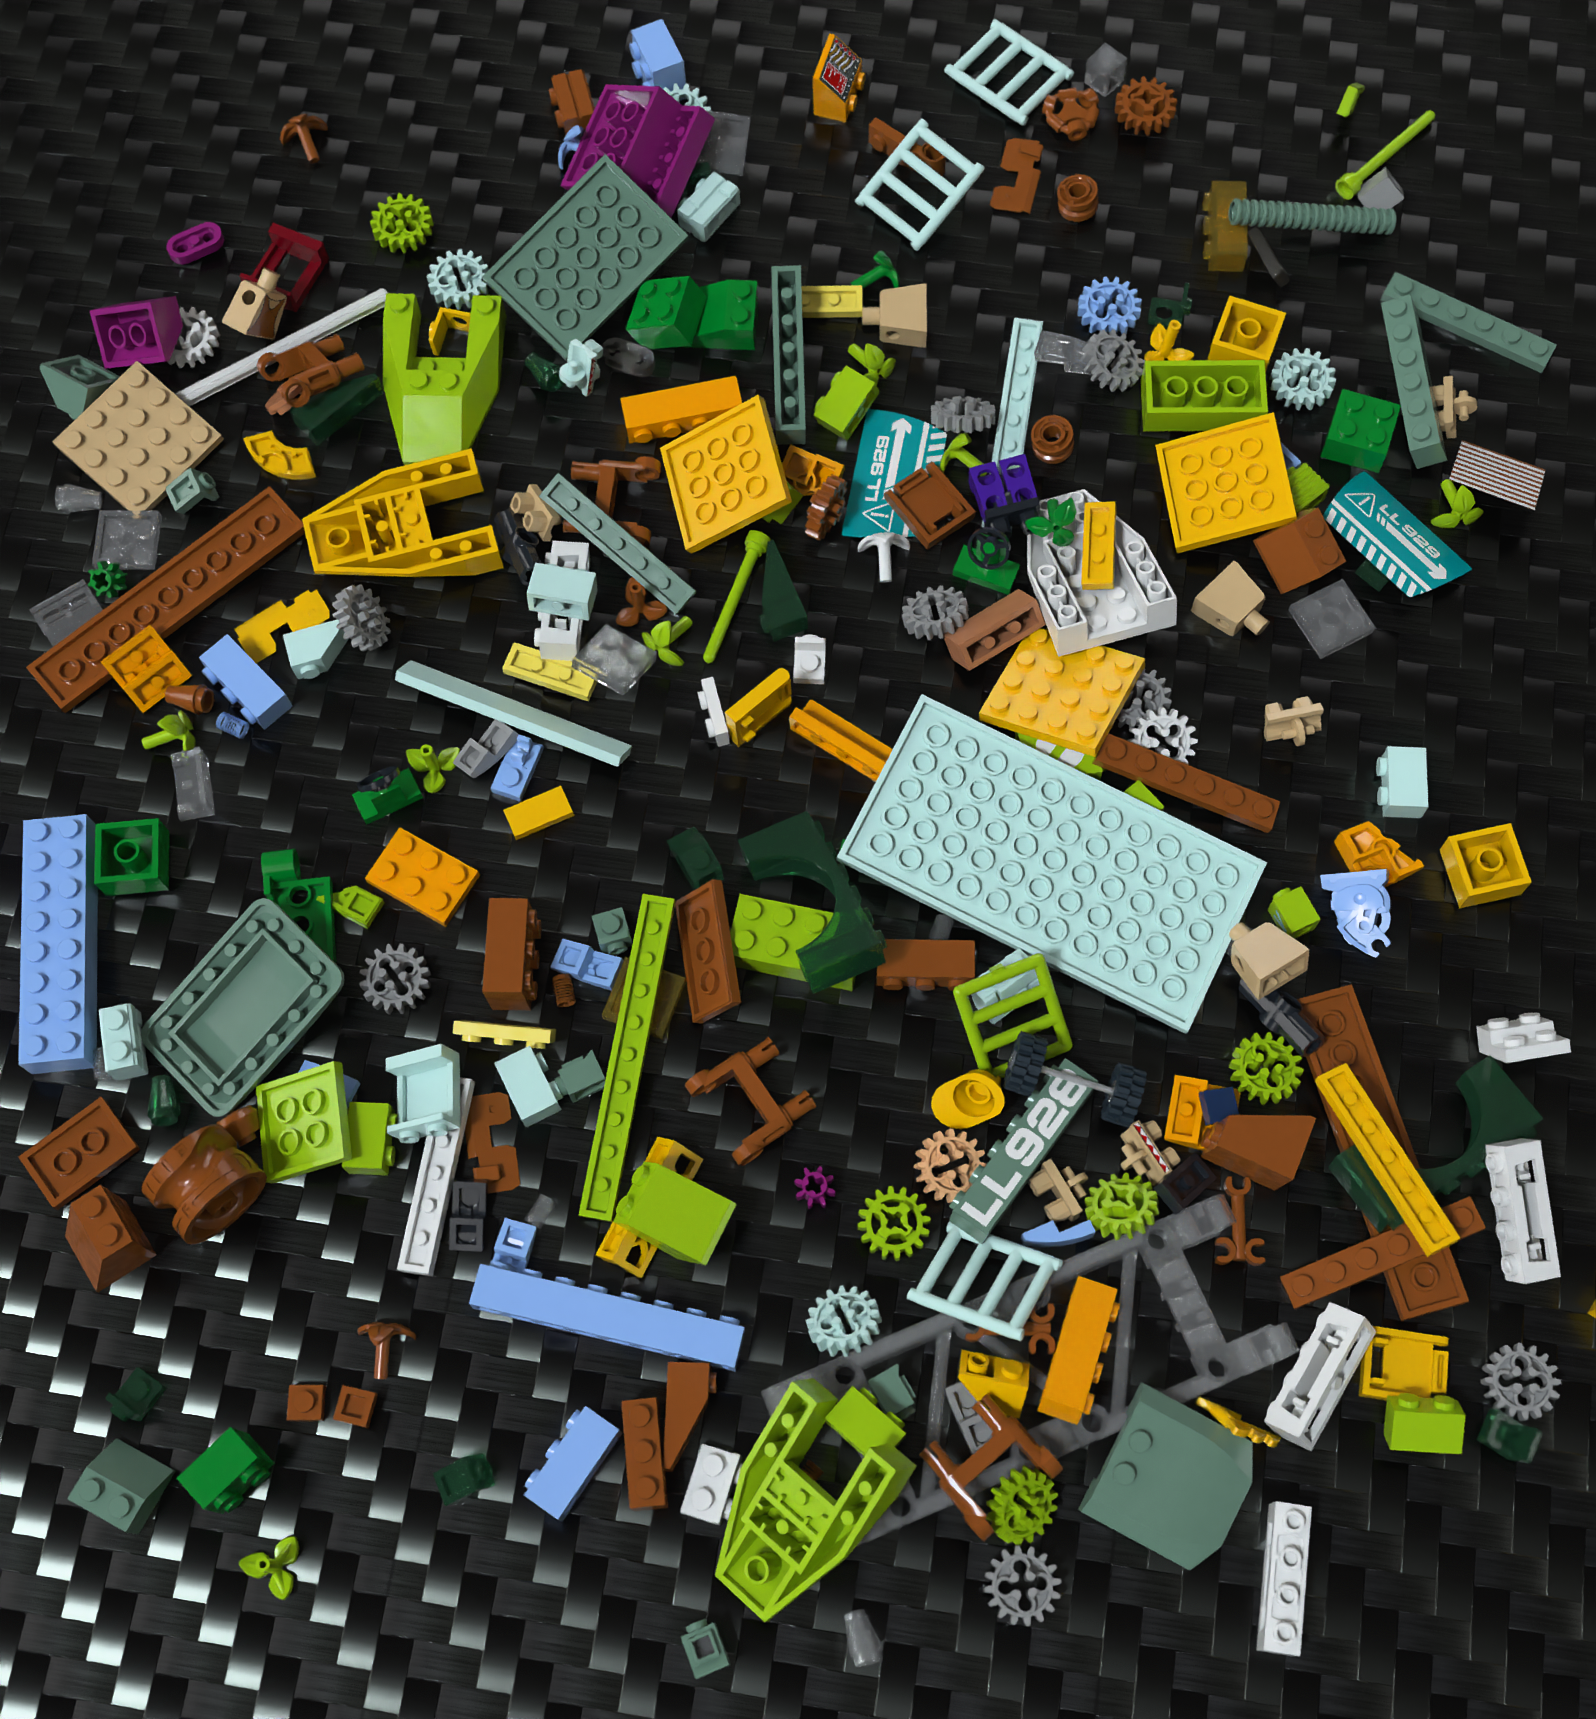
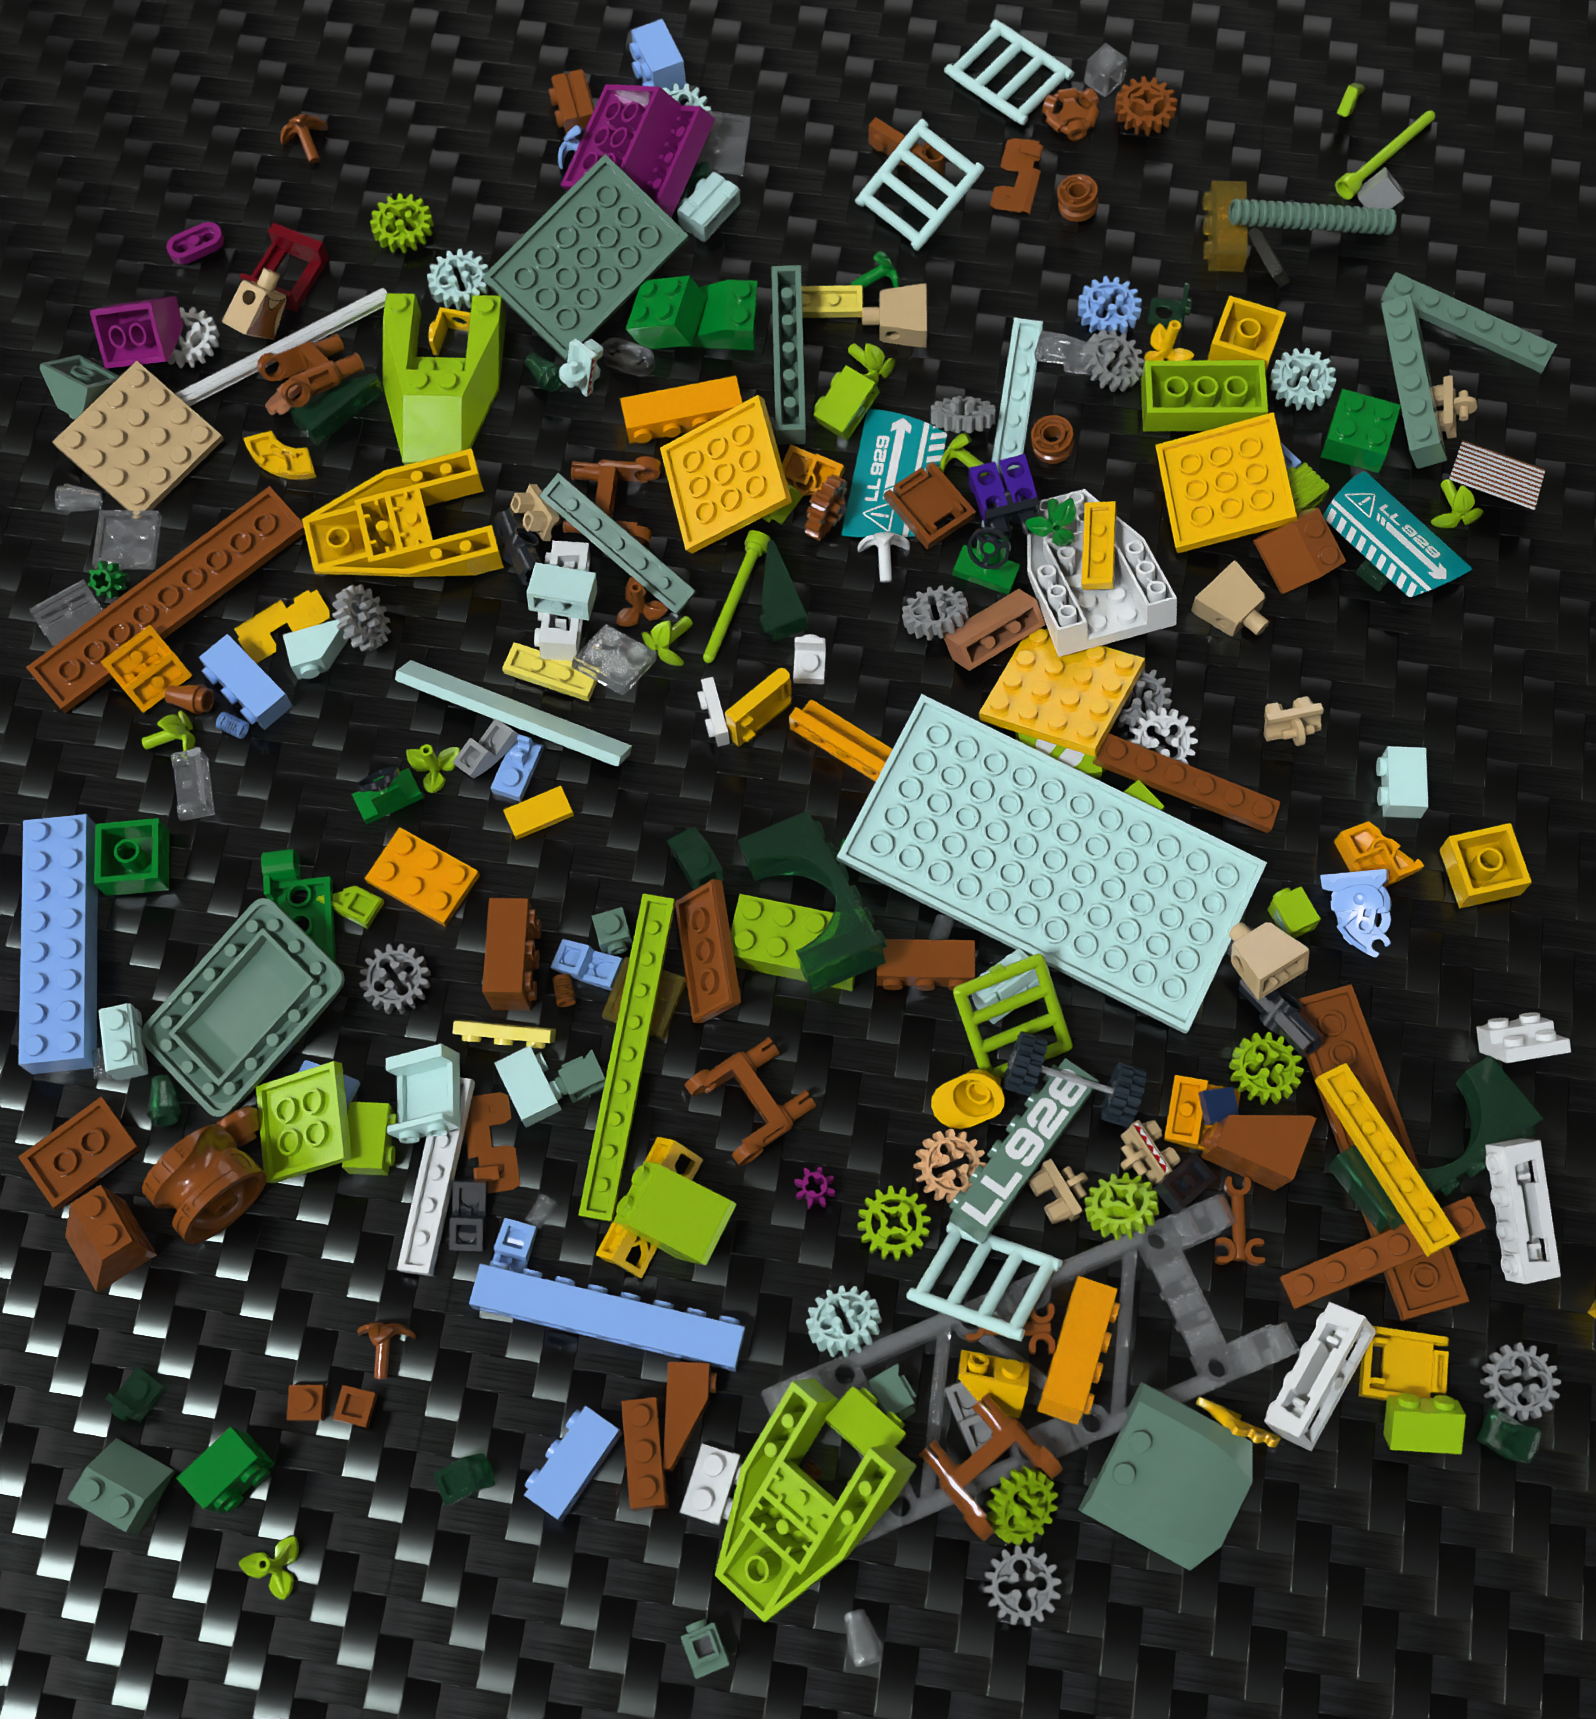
sand green bracket [166,468,219,514] -> none
slope [813,33,866,122] -> none
light blue slope [1020,1220,1096,1247] -> none
white brick [1257,1501,1312,1656] -> none
clear plate [1288,579,1376,659] -> none

